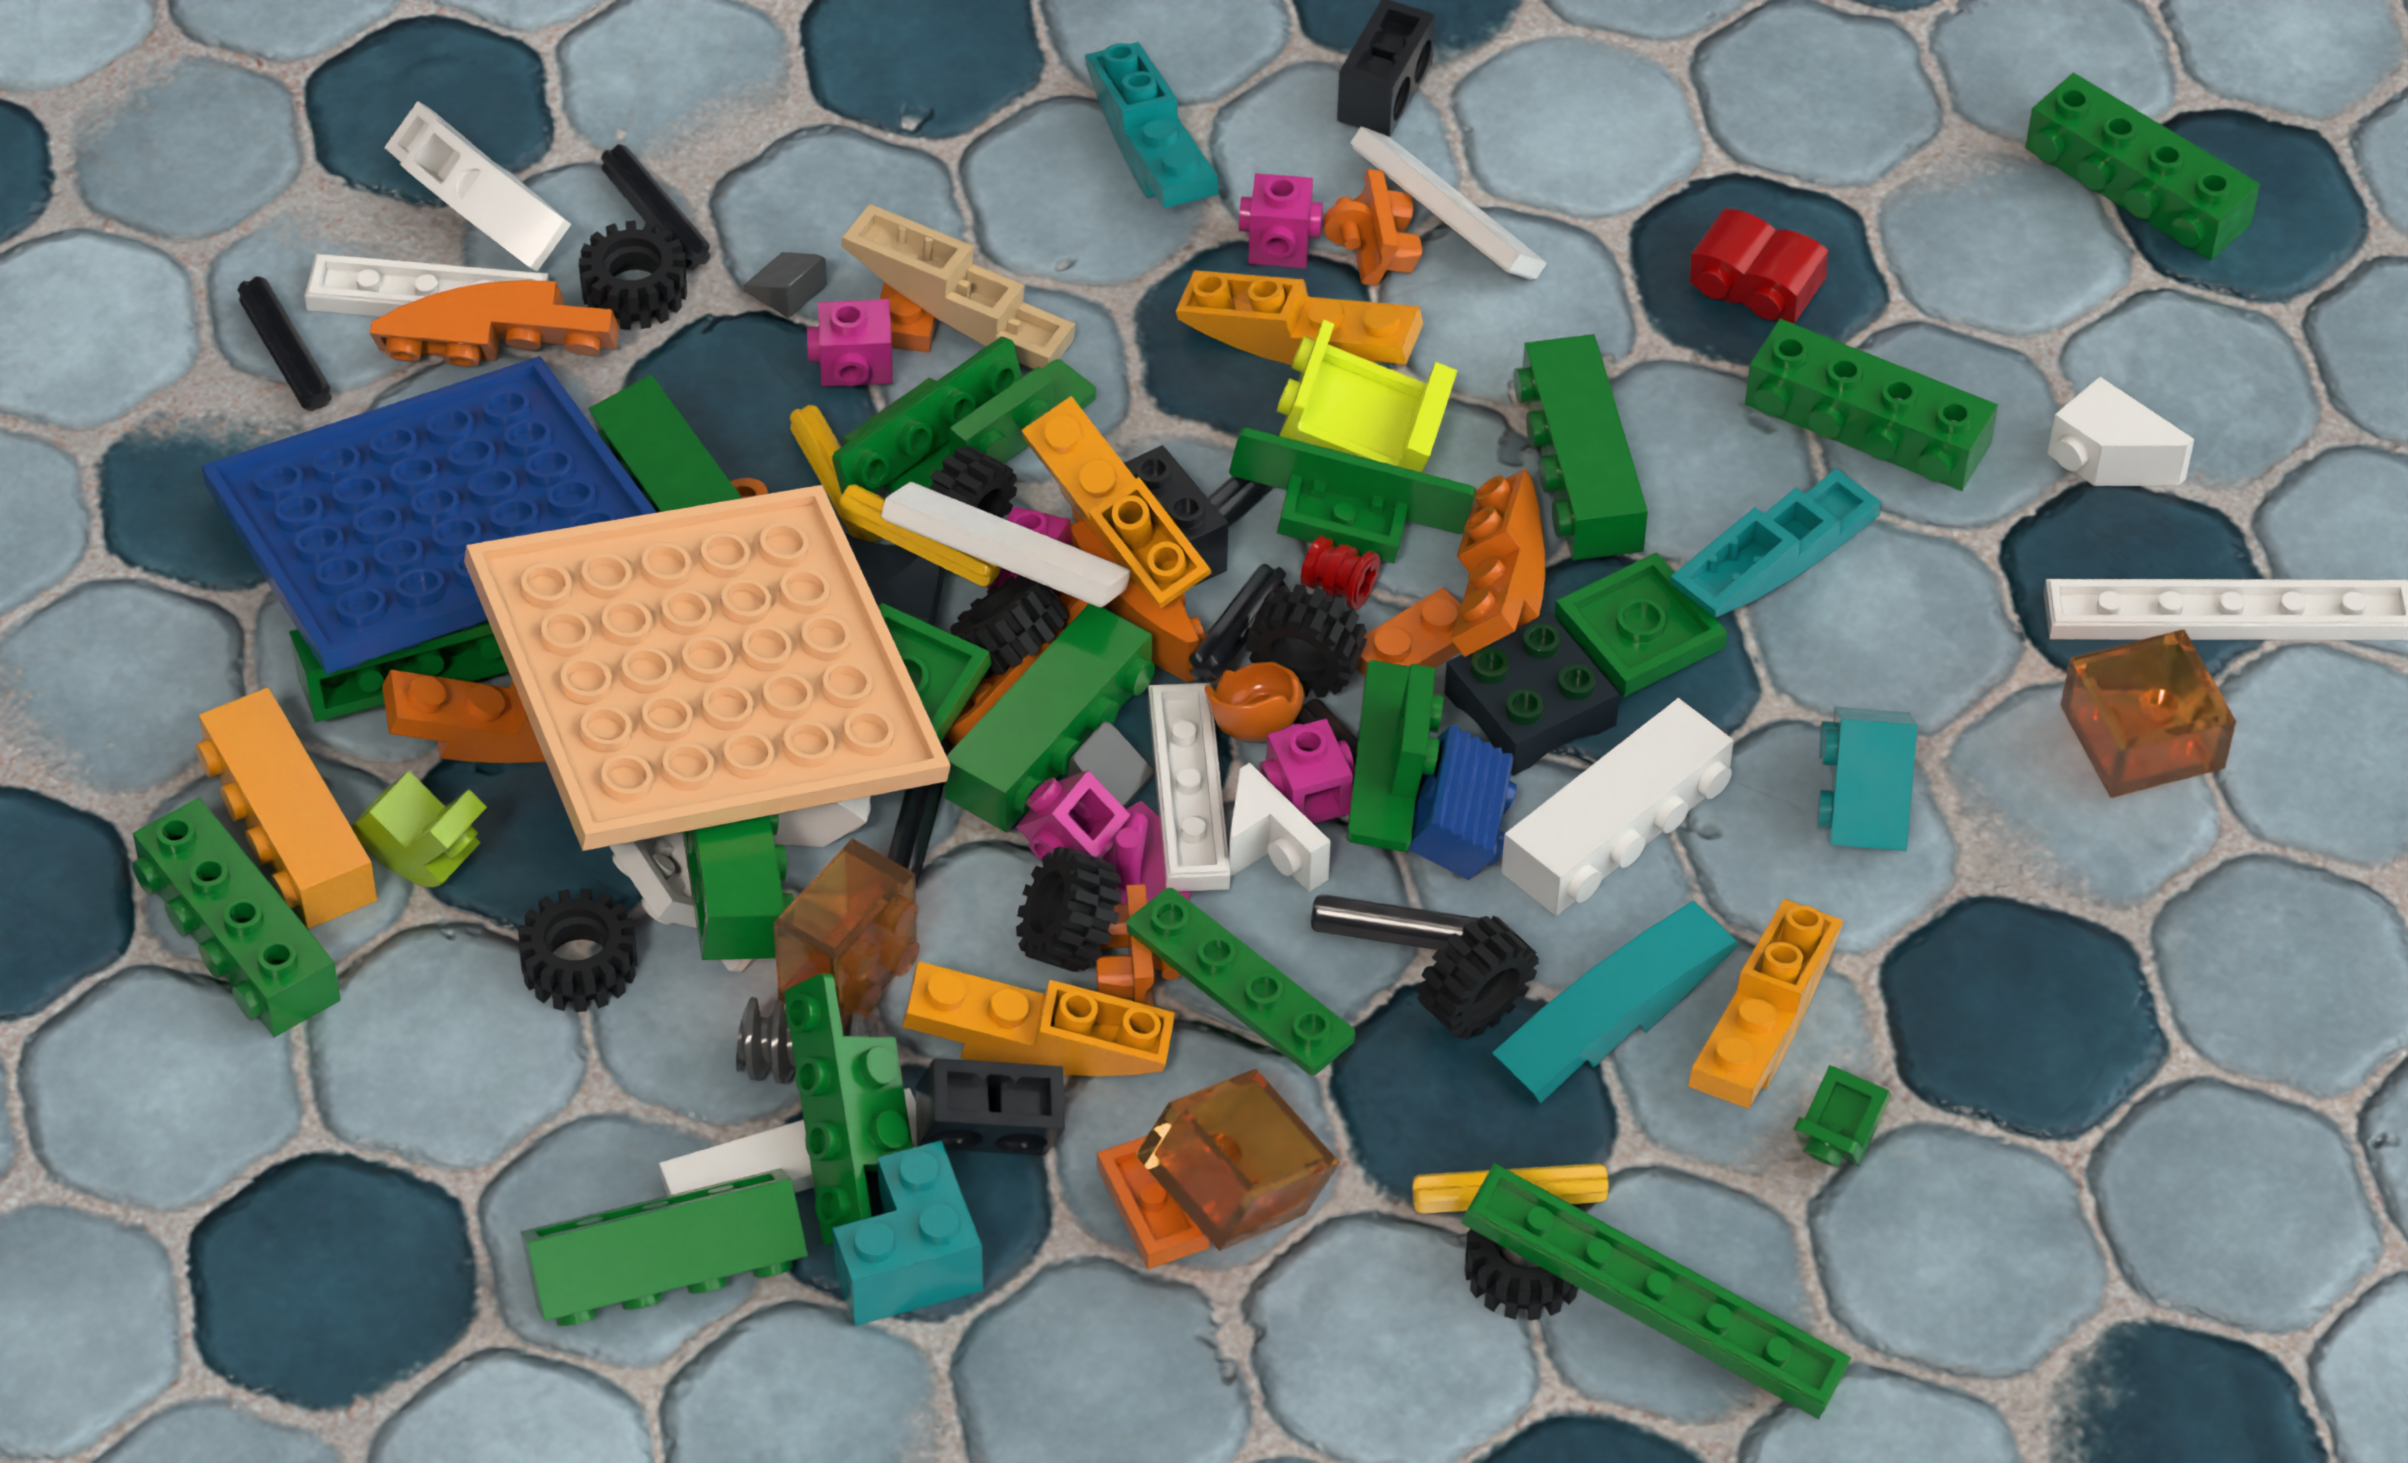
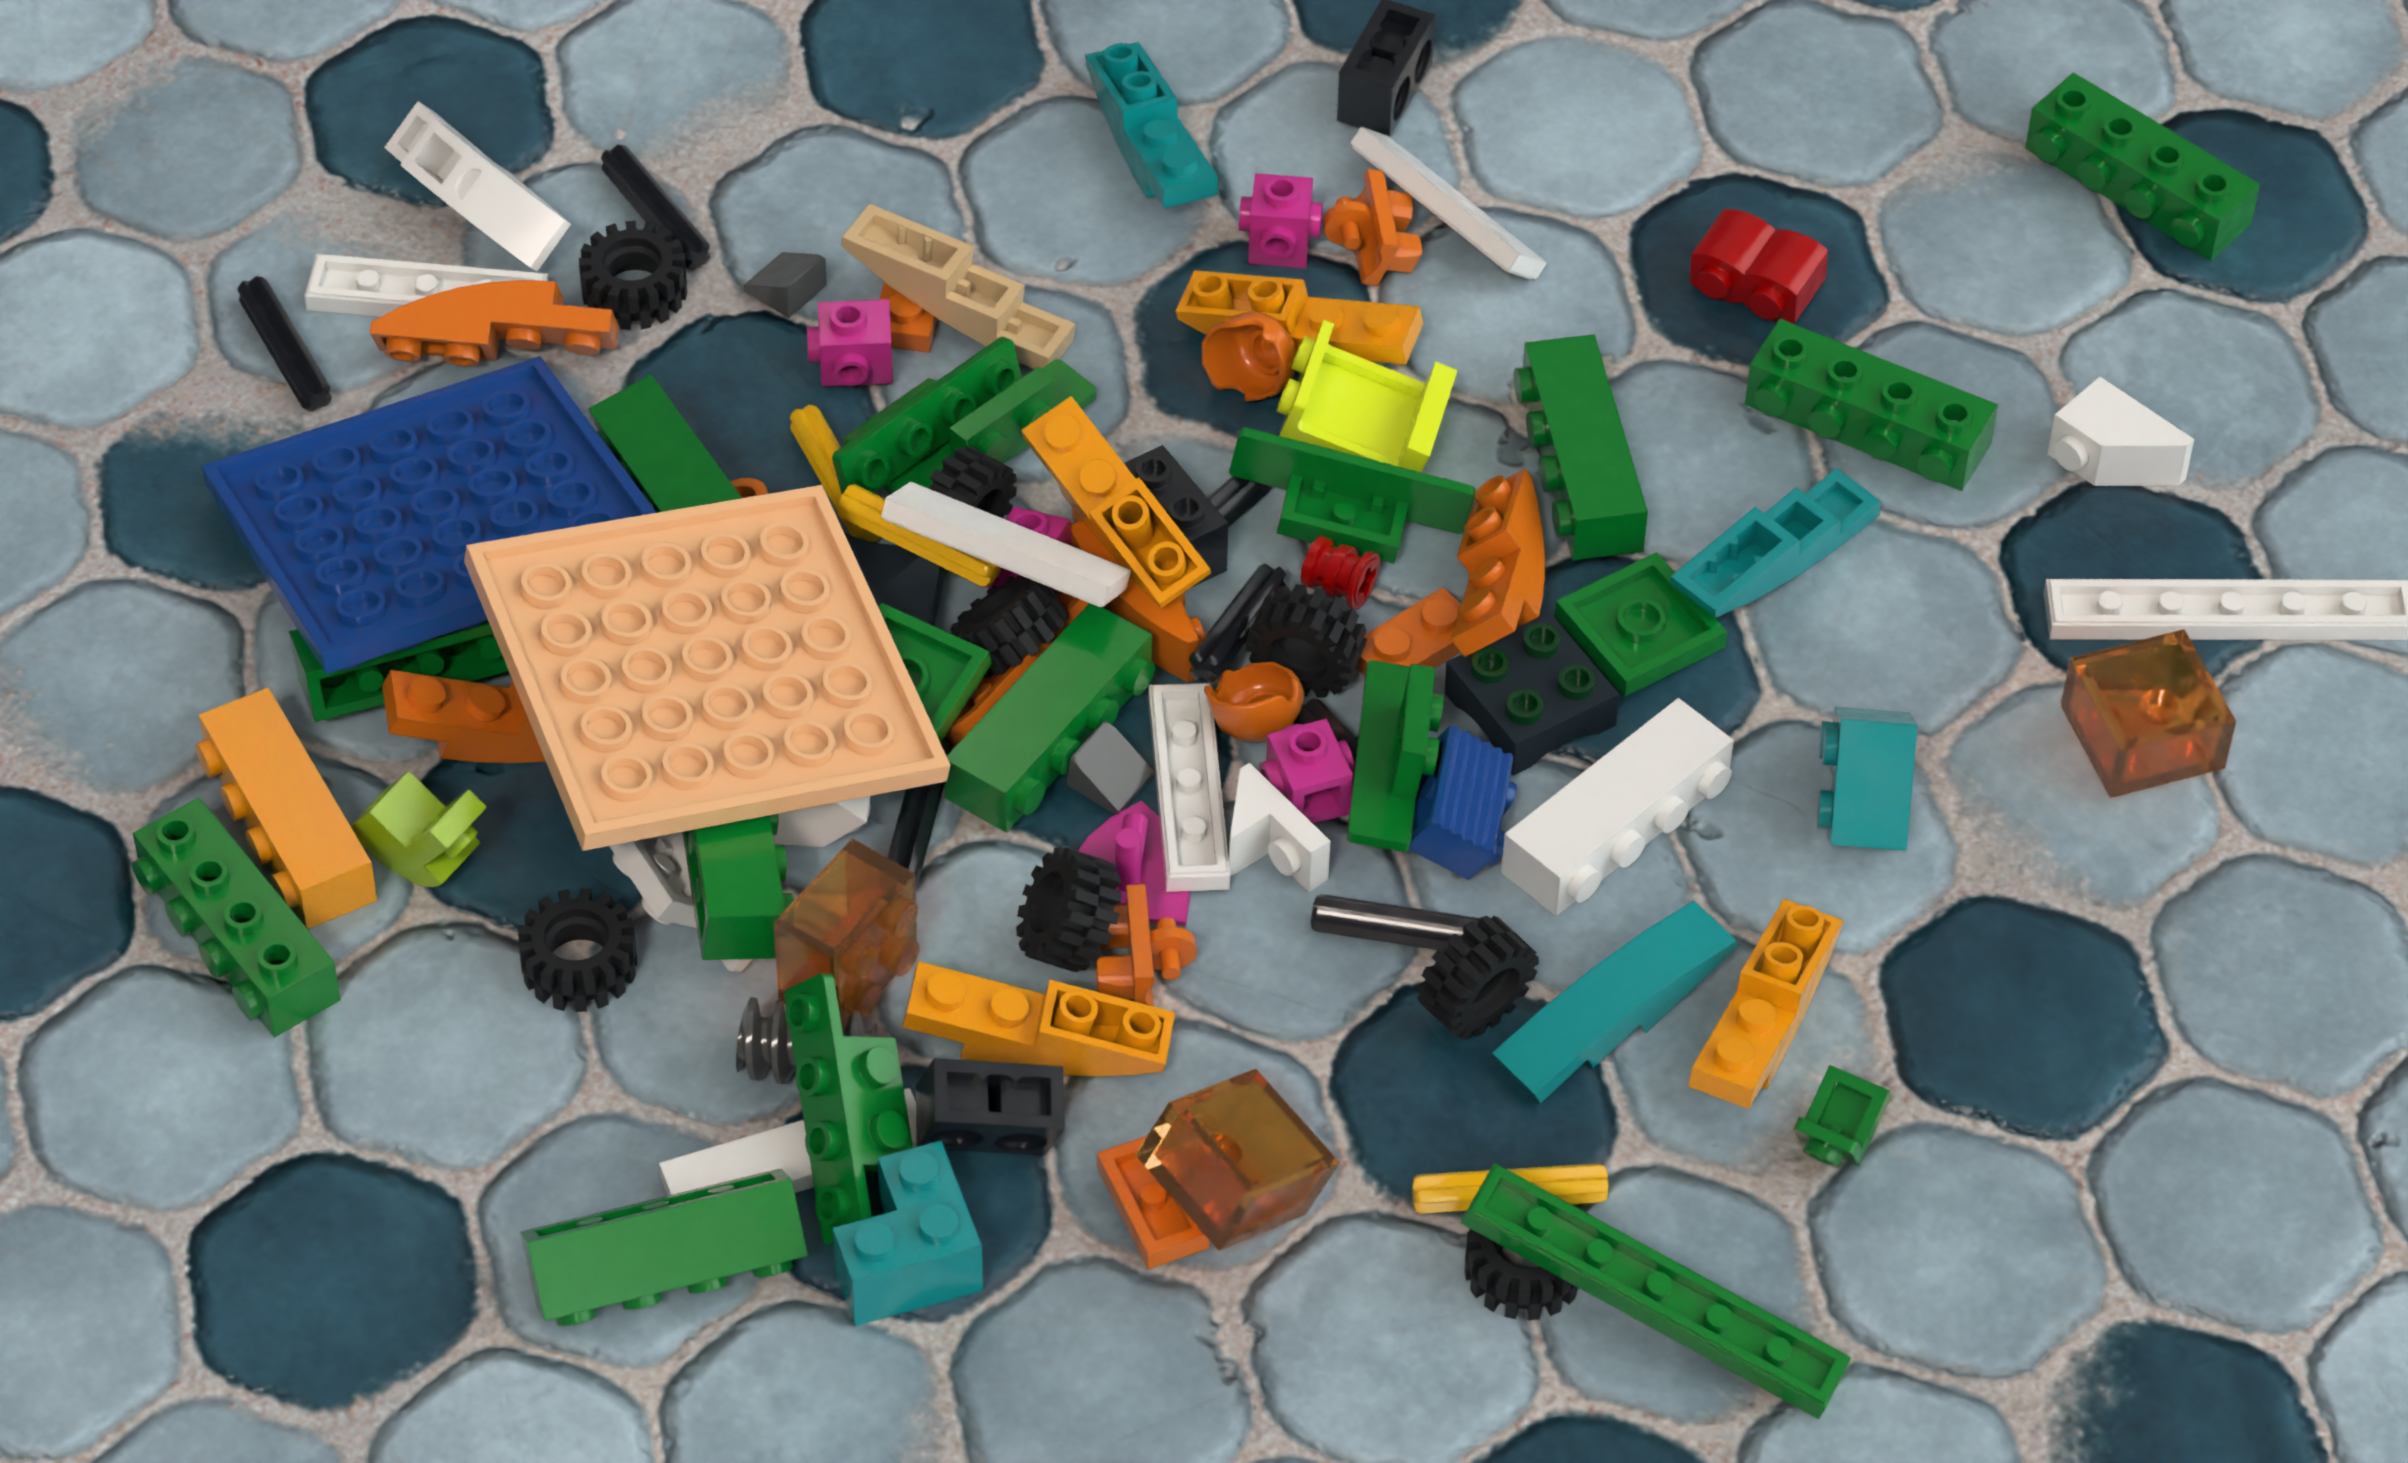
dark pink brick [1016,770,1131,861] -> none
green bracket [1127,887,1355,1075] -> none
none -> orange hair [1201,311,1296,402]

